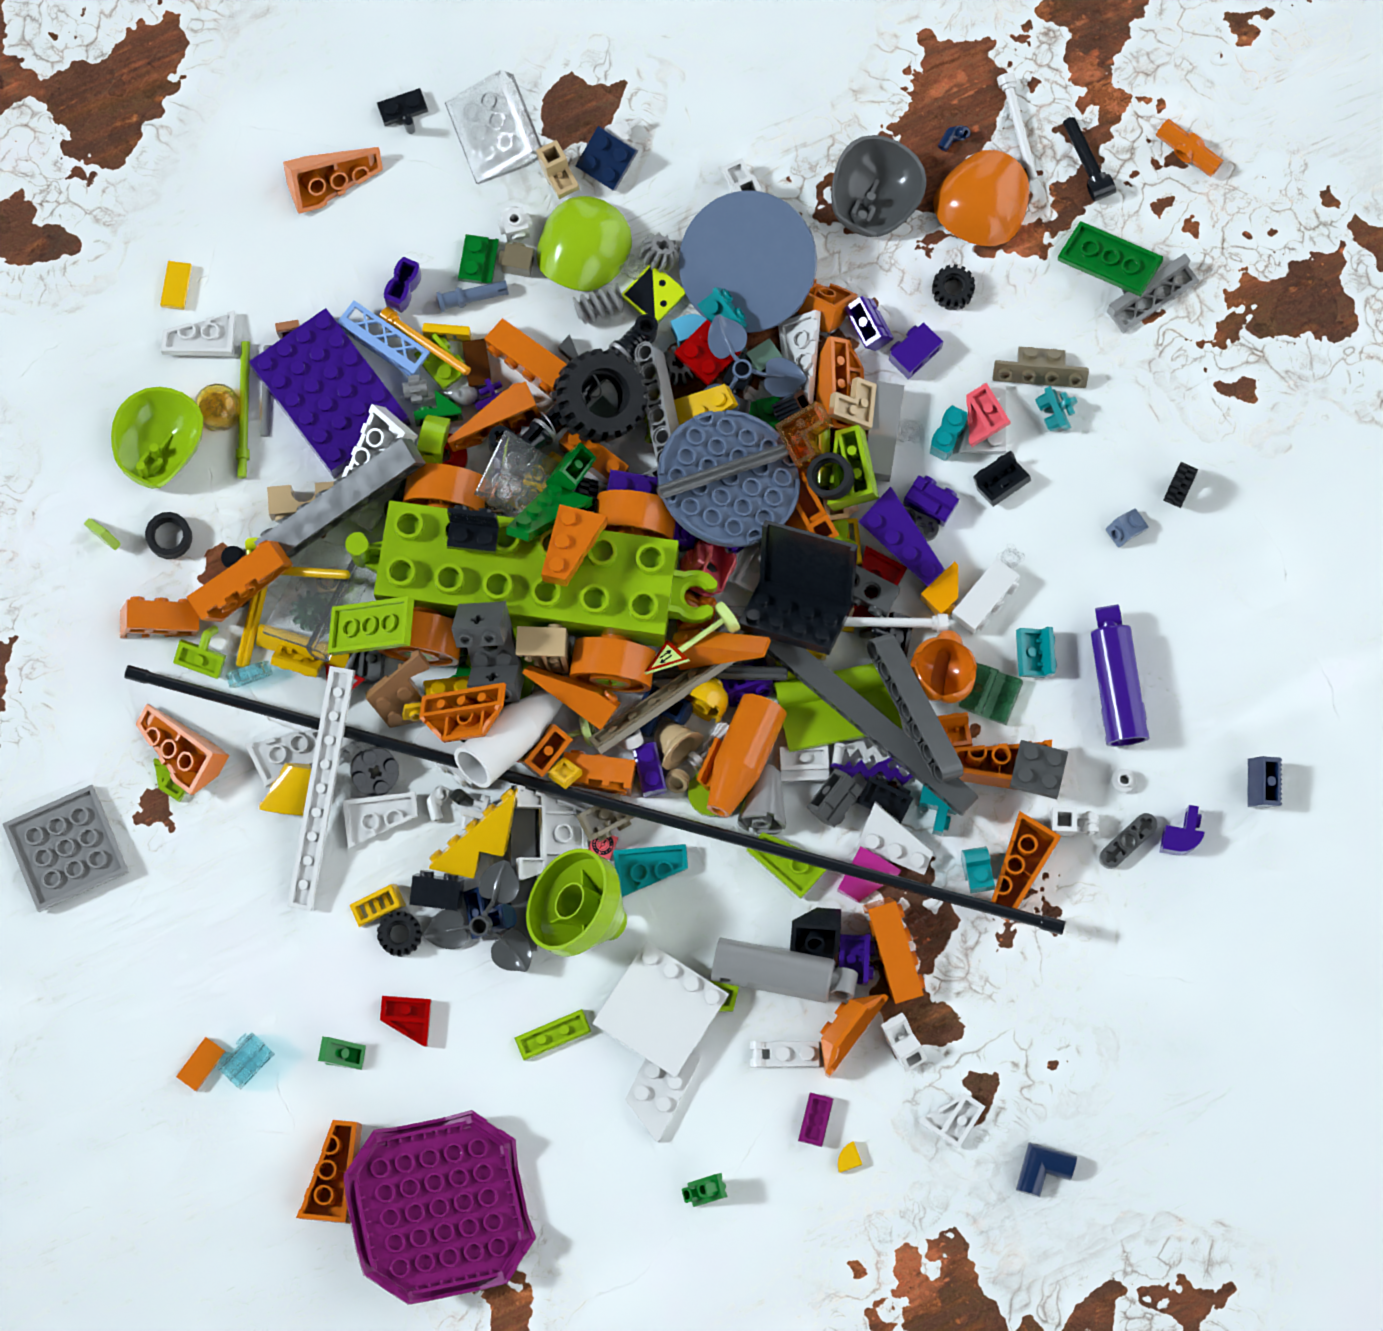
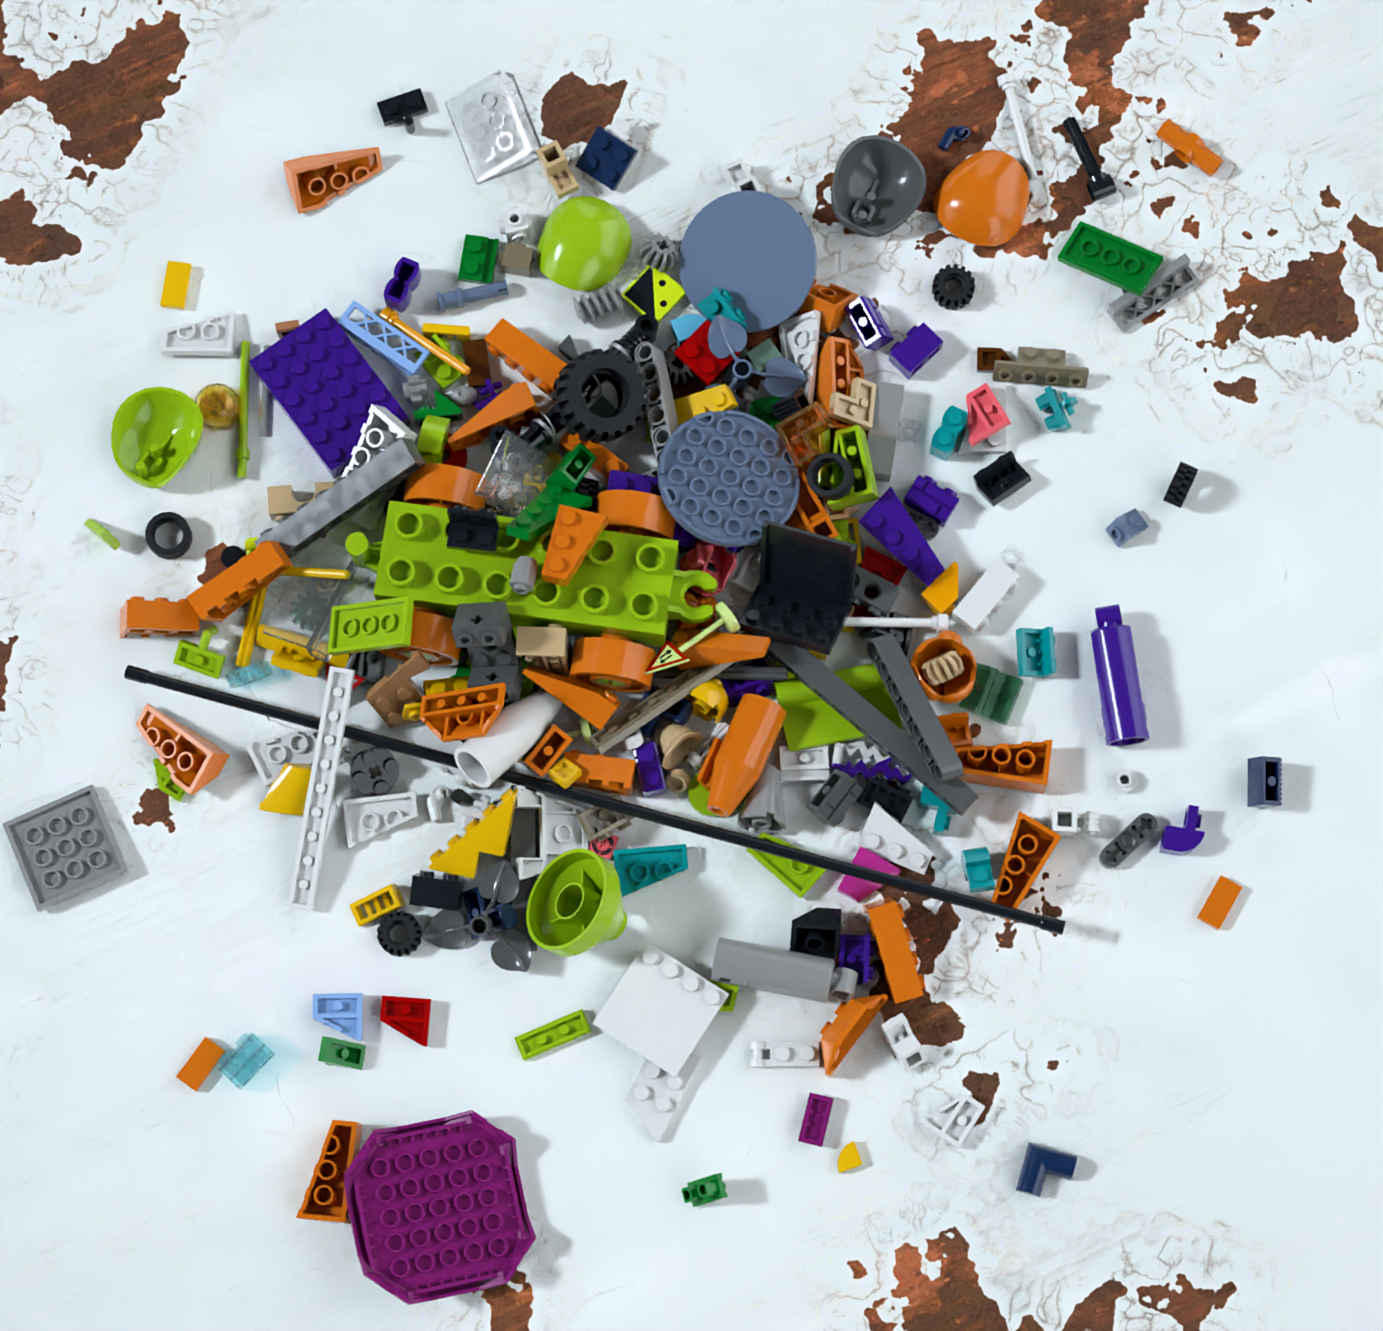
dark grey axle [657,444,789,499] -> none
dark grey plate [1009,740,1068,799] -> none
none -> light blue wing [313,993,363,1041]
none -> light grey brick [509,556,538,595]
none -> tan gear [922,651,964,686]
none -> reddish brown tile [977,347,1012,373]
none -> orange tile [1197,875,1242,930]

